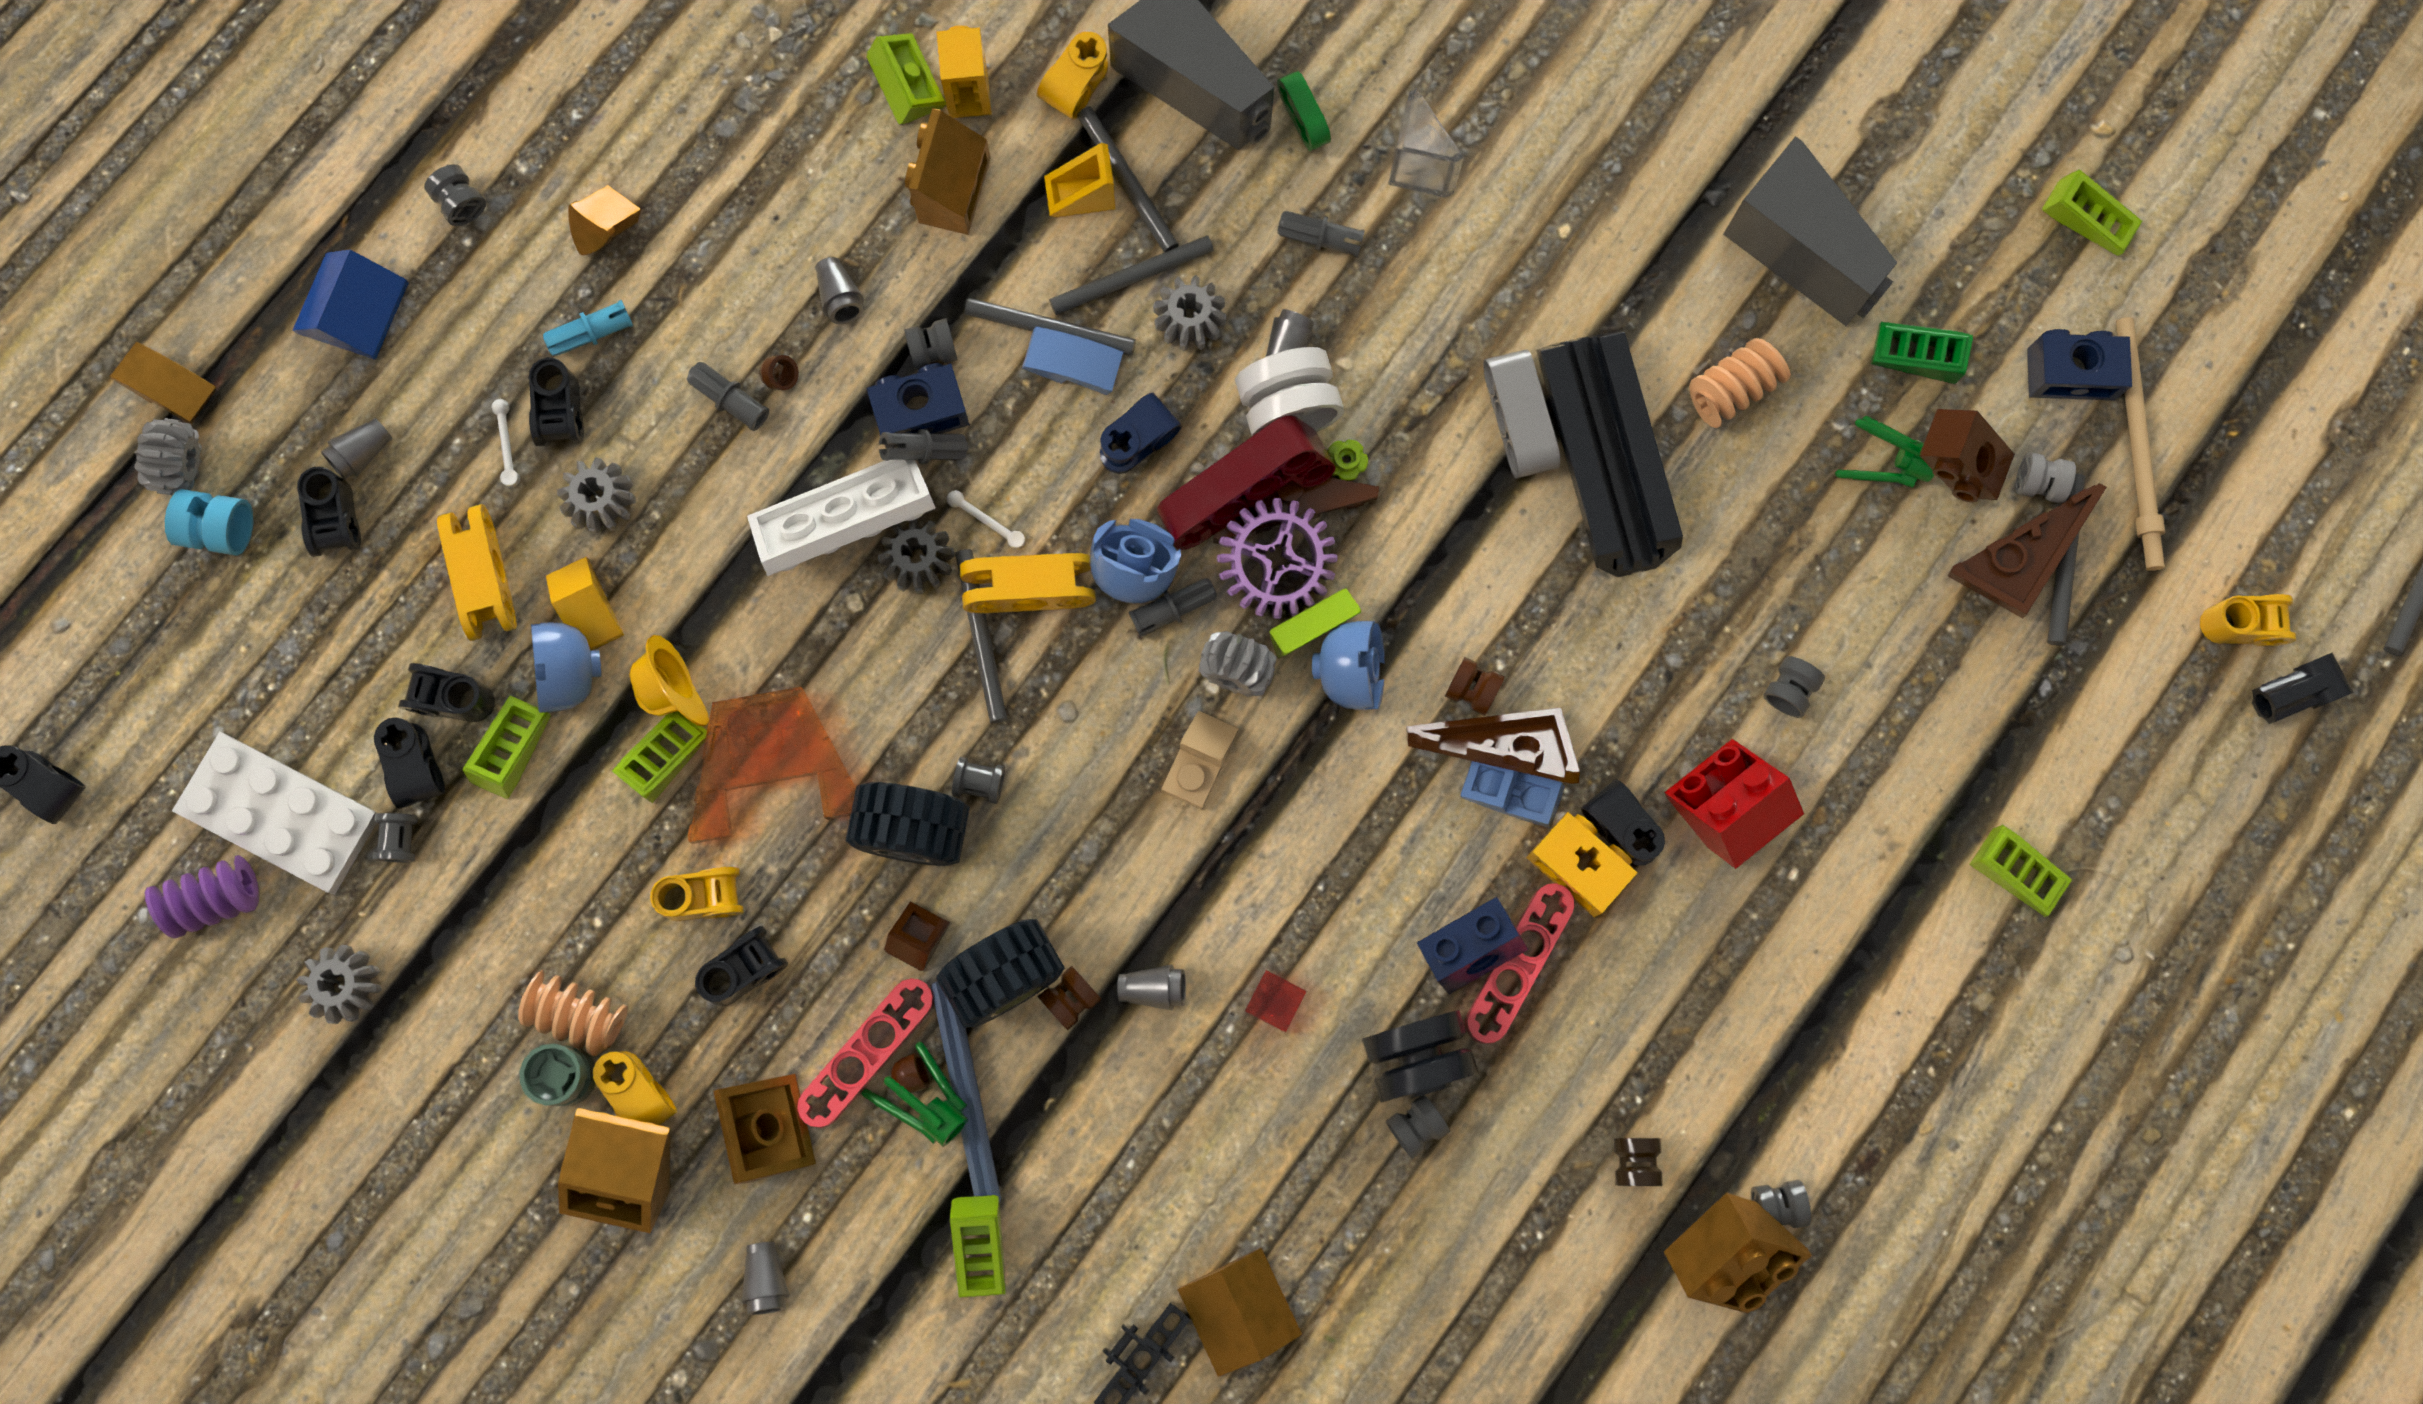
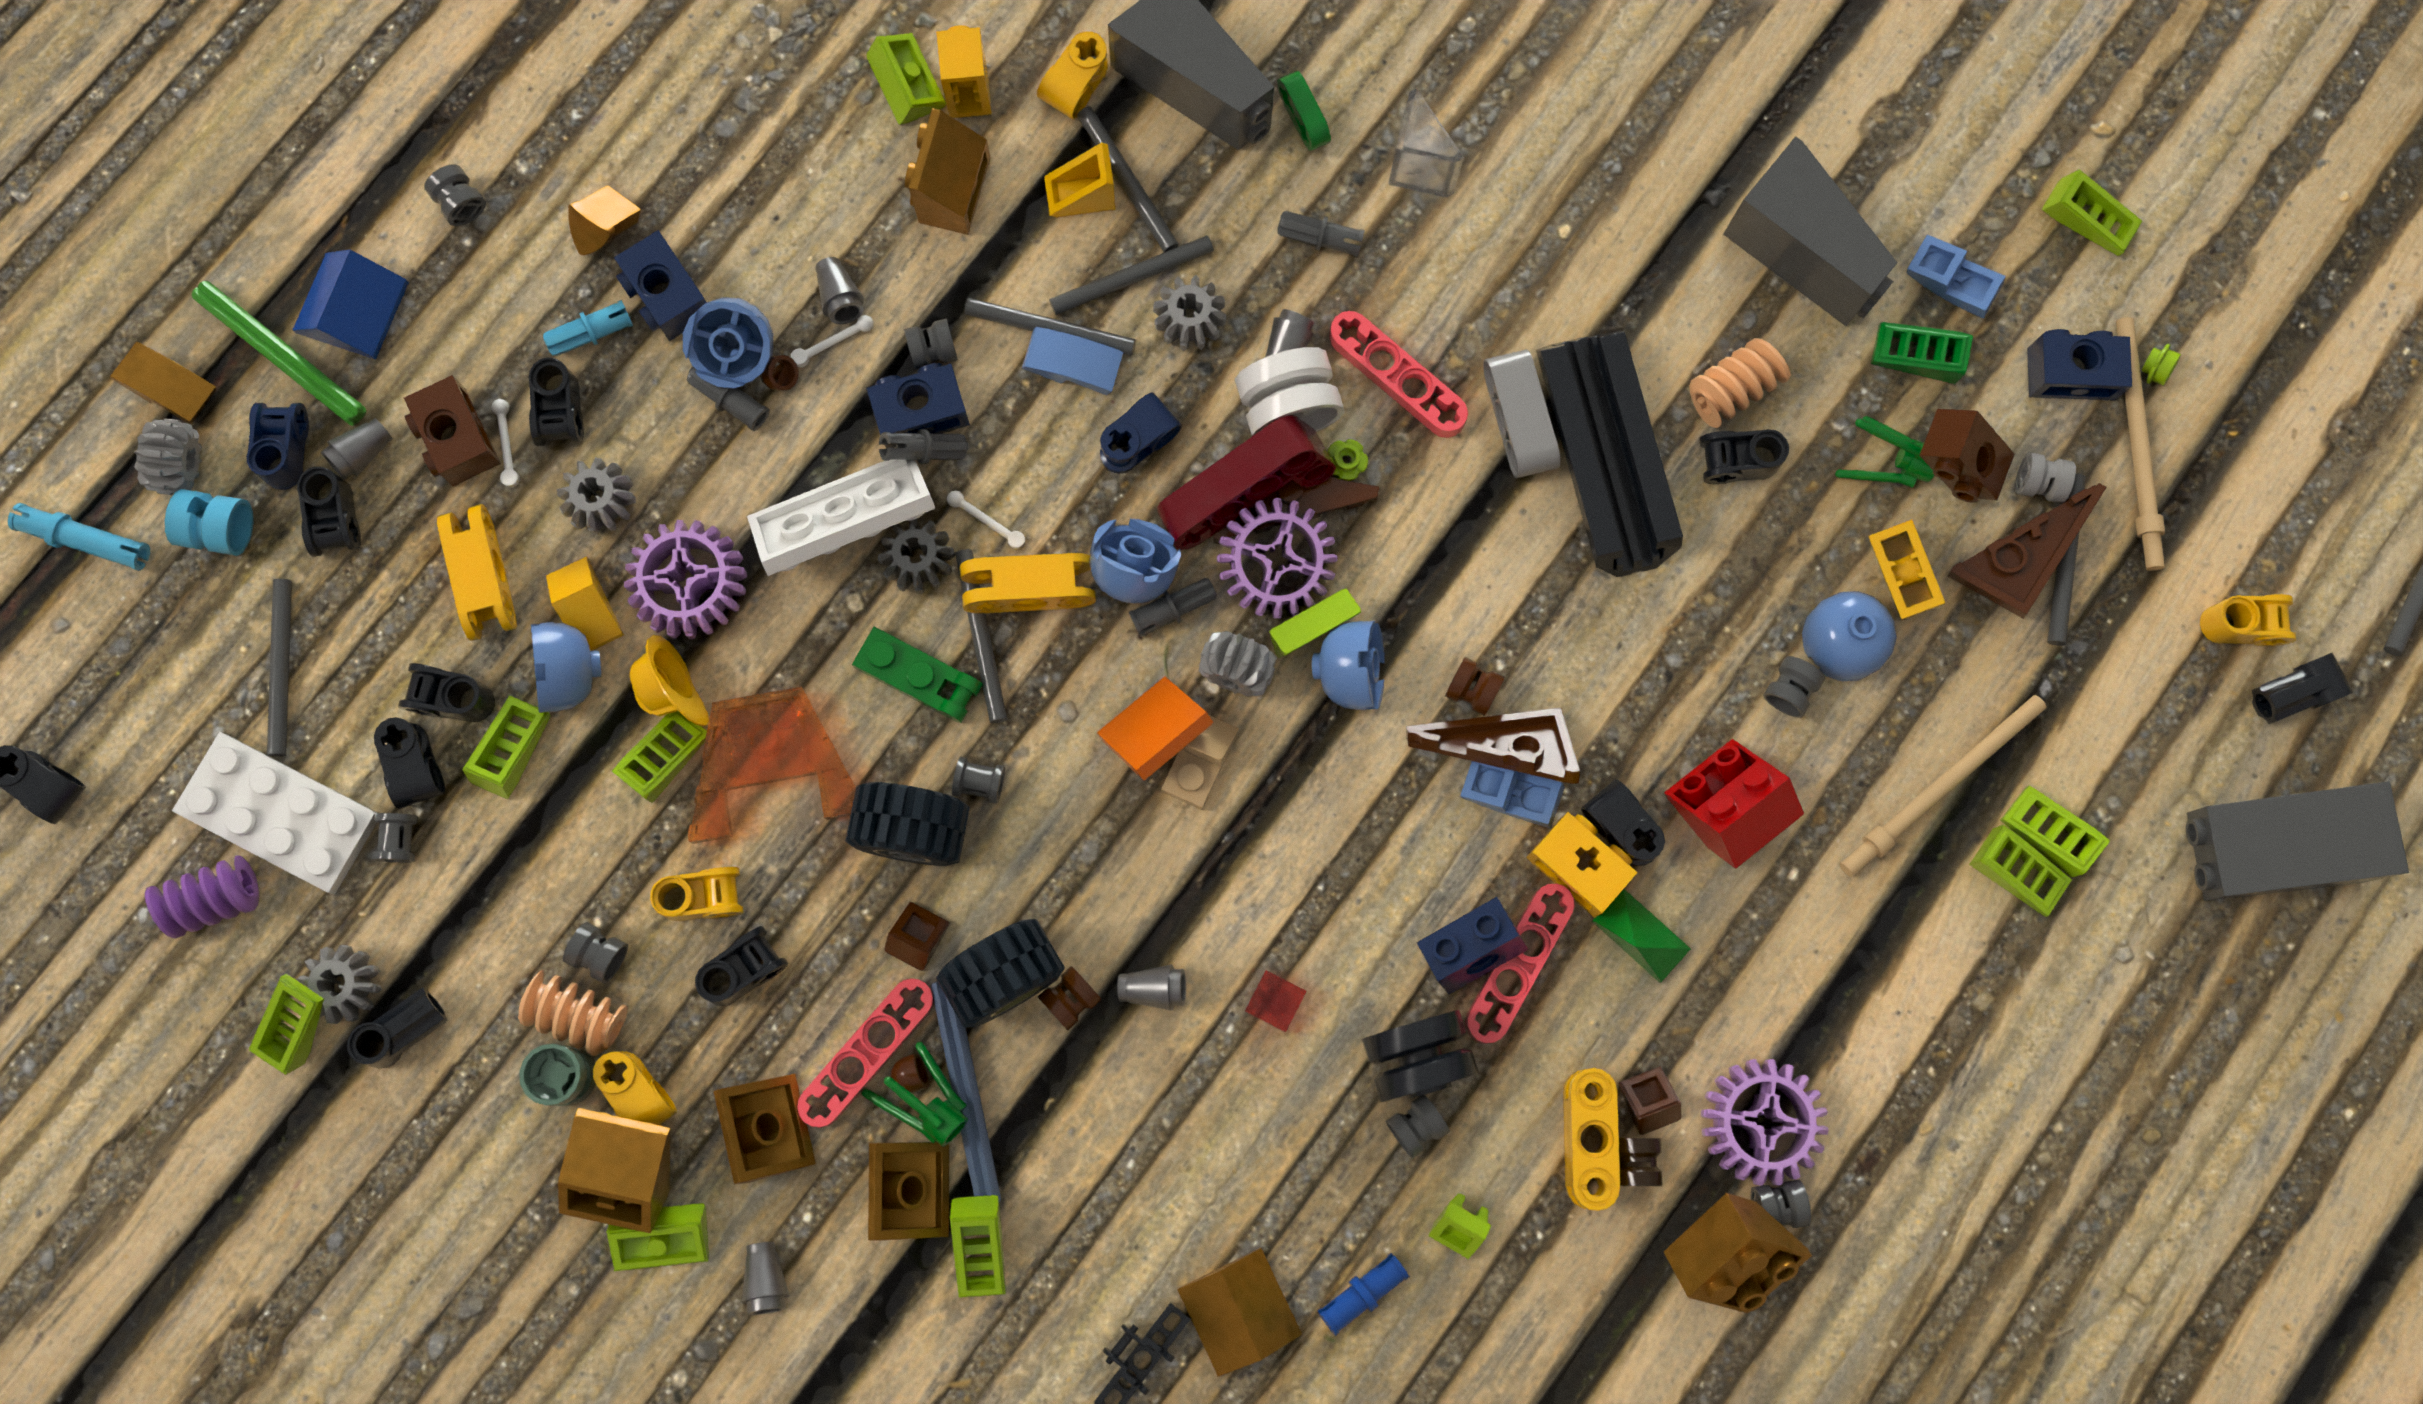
none -> medium azure pin [8,503,150,571]
none -> bright green axle [192,281,366,426]
none -> dark blue piece [246,403,309,490]
none -> lime slope [249,974,324,1075]
none -> dark grey bar [267,579,292,757]
none -> black piece [347,987,448,1069]
none -> reddish brown brick [404,375,501,486]
none -> dark grey wheel [563,922,628,984]
none -> lime slope [606,1203,709,1271]
none -> dark blue brick [614,230,707,341]
none -> lavender gear [624,519,747,639]
none -> medium blue cylinder [683,297,774,388]
none -> white hinge [791,315,874,368]
none -> green plate [852,626,983,723]
none -> pearl gold slope [868,1142,949,1241]
none -> orange tile [1097,676,1214,781]
none -> blue pin [1317,1253,1409,1336]
none -> coral beam [1329,311,1468,438]
none -> lime tile [1428,1193,1491,1259]
none -> yellow piece [1563,1068,1620,1211]
none -> green slope [1592,889,1691,983]
none -> reddish brown slope [1619,1066,1682,1135]
none -> black piece [1699,429,1789,484]
none -> lavender gear [1700,1059,1829,1186]
none -> medium blue cylinder [1802,591,1897,682]
none -> tan bar [1839,695,2046,877]
none -> yellow brick [1868,519,1945,621]
none -> medium blue slope [1906,235,2006,319]
none -> lime slope [2000,785,2110,878]
none -> lime plate [2141,344,2181,386]
none -> dark grey slope [2186,781,2409,901]

